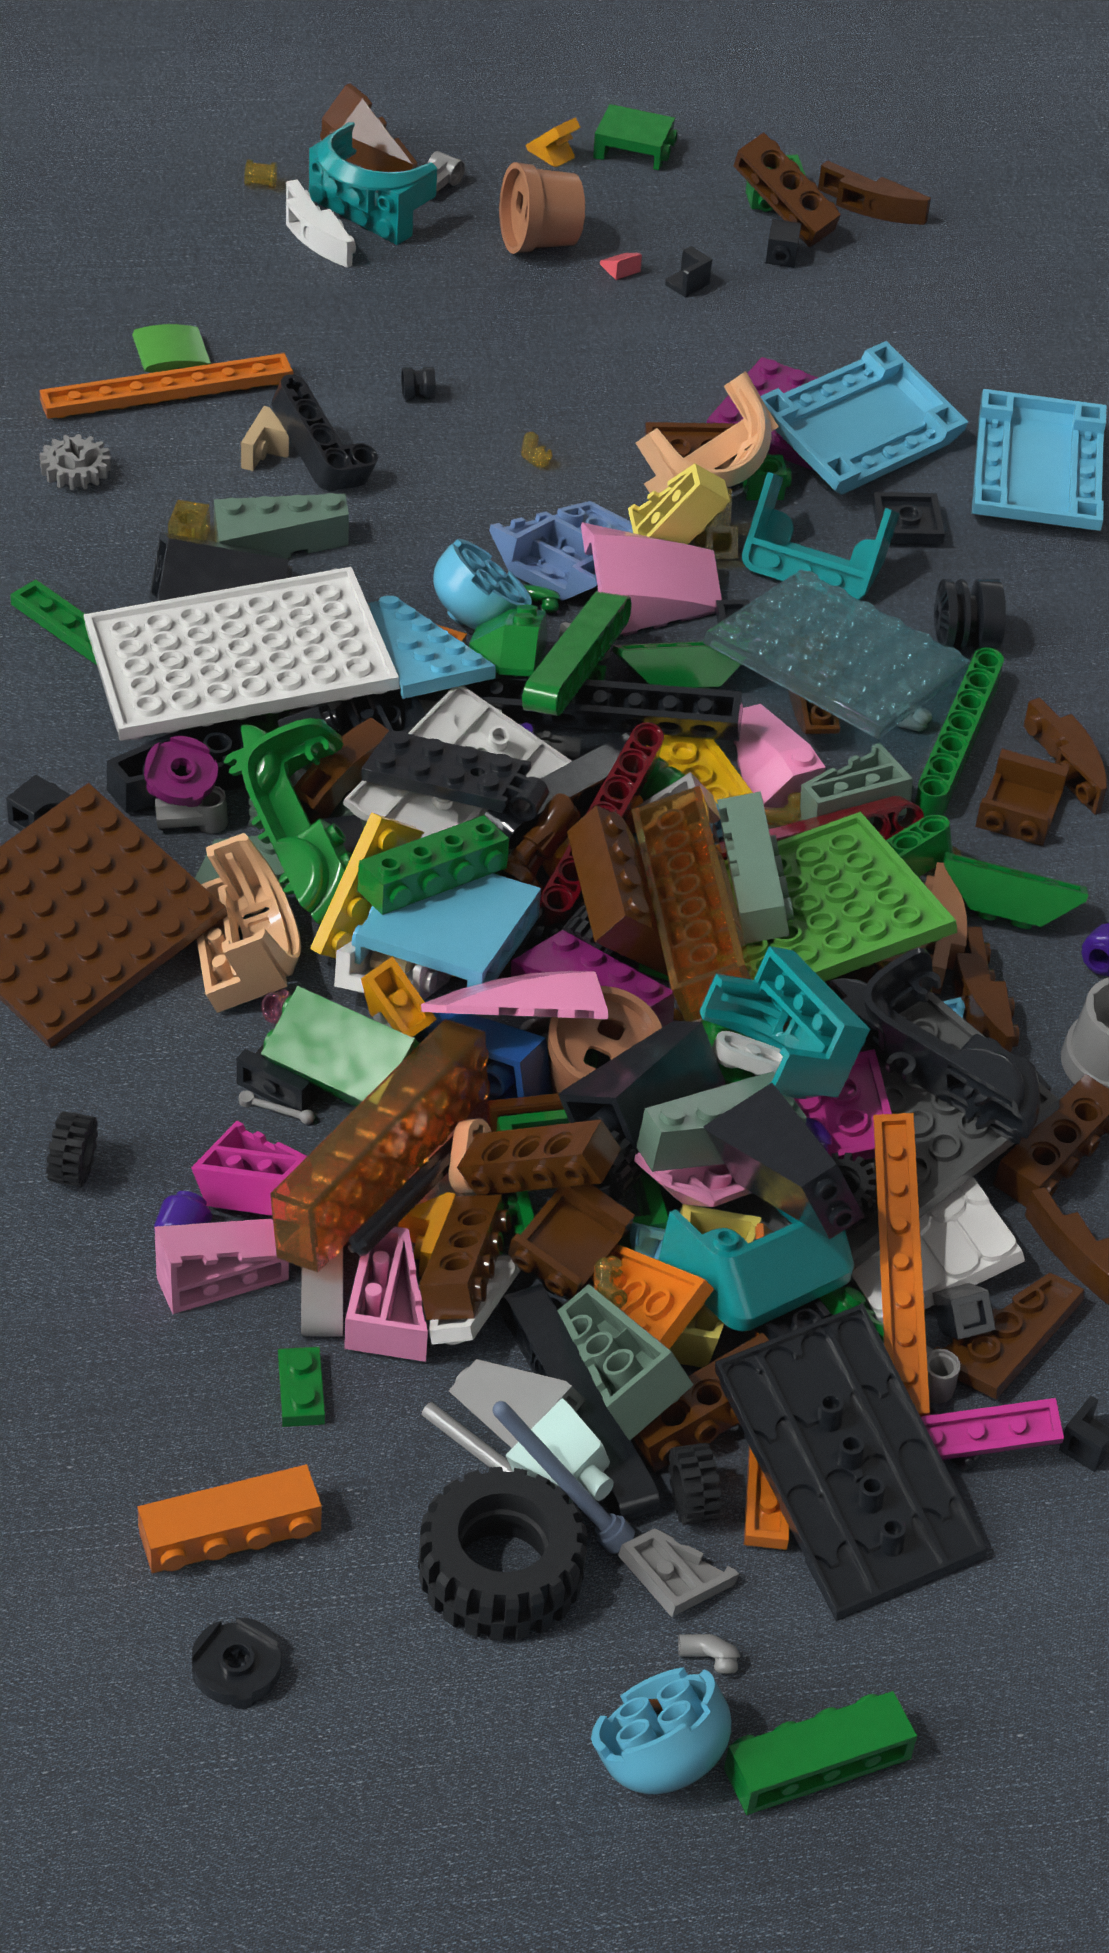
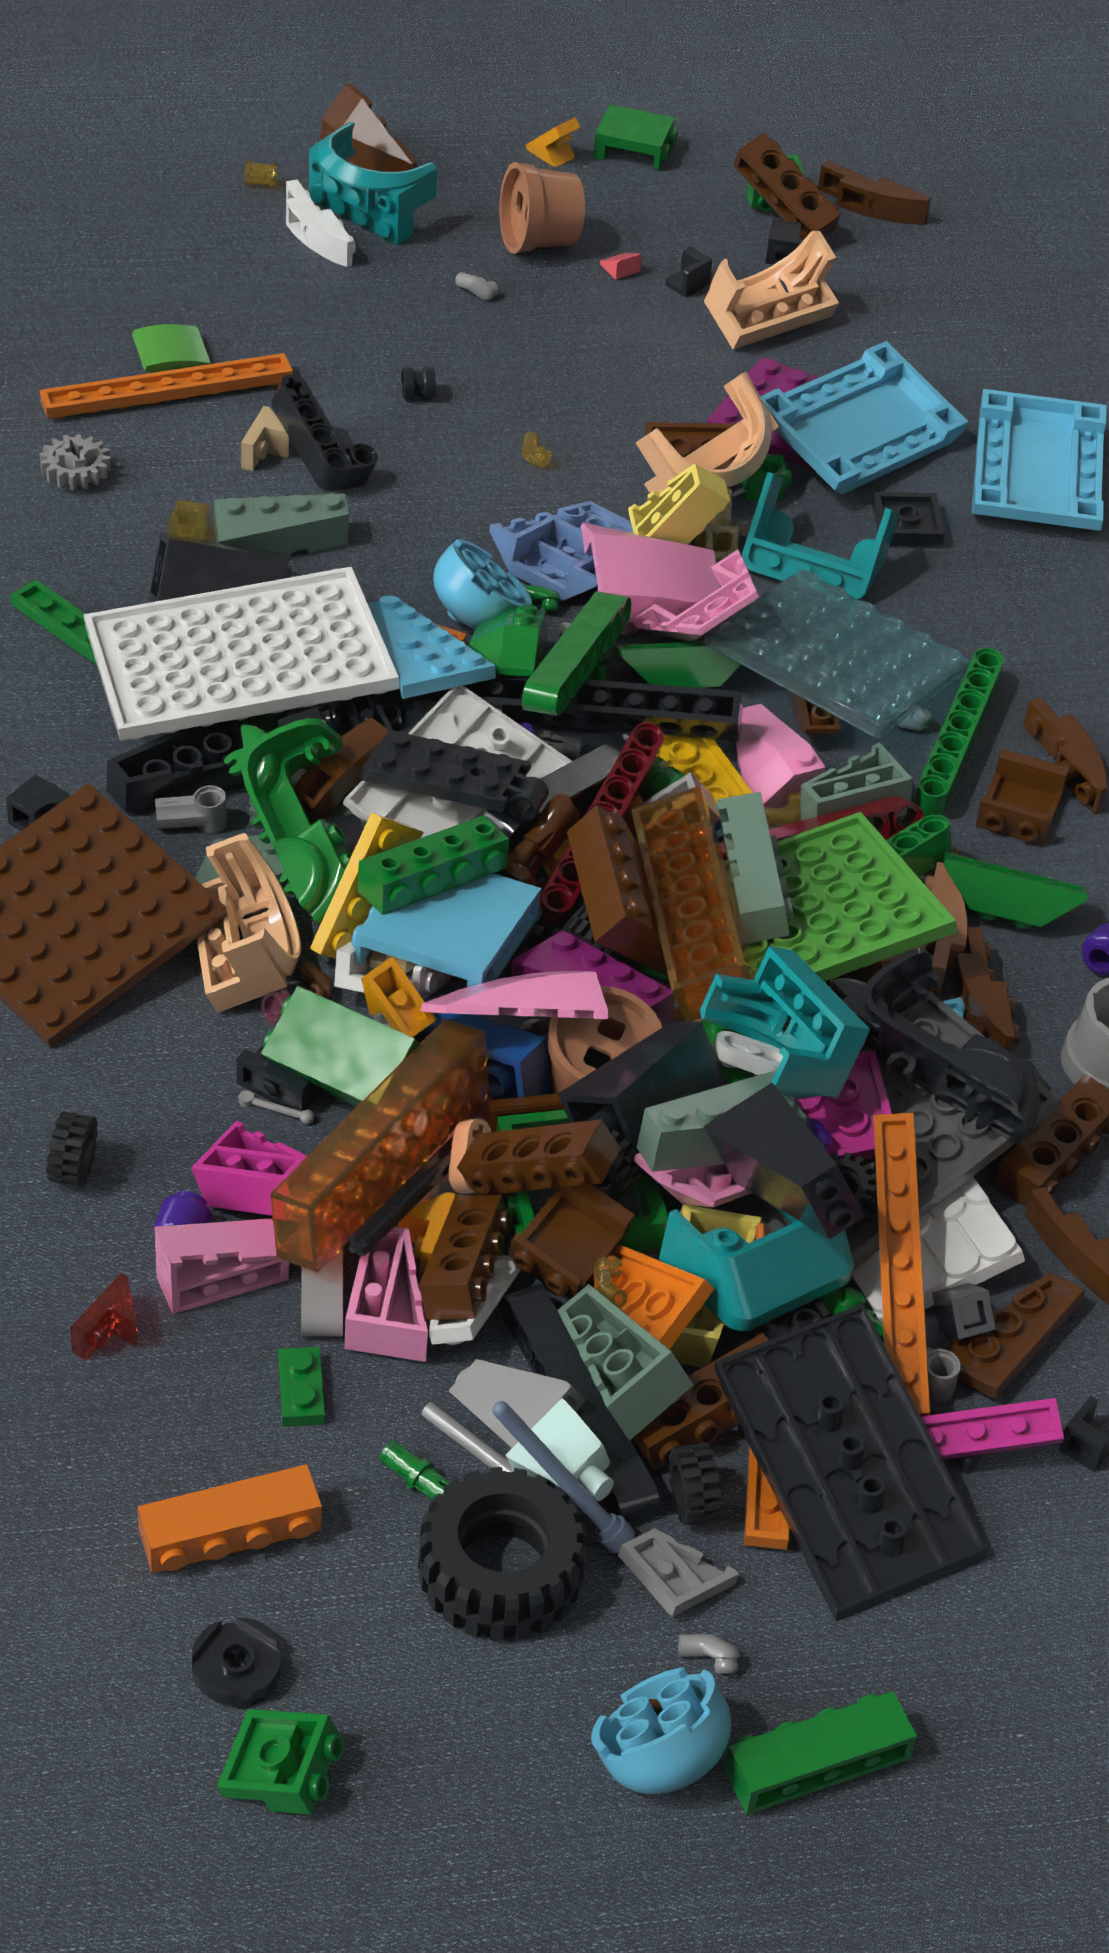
magenta plate [144,736,218,807] -> none
light grey piece [428,151,465,192] -> none
medium azure tile [630,1222,666,1261] -> none
black wheel [934,579,1006,650] -> none
none -> clear red slope [70,1273,138,1360]
none -> green plate [217,1709,344,1815]
none -> reddish brown arm [297,961,333,1000]
none -> green pin [379,1440,451,1500]
none -> light grey arm [455,272,499,301]
none -> bright pink wedge [628,550,759,642]
none -> light nougat piece [704,231,839,349]

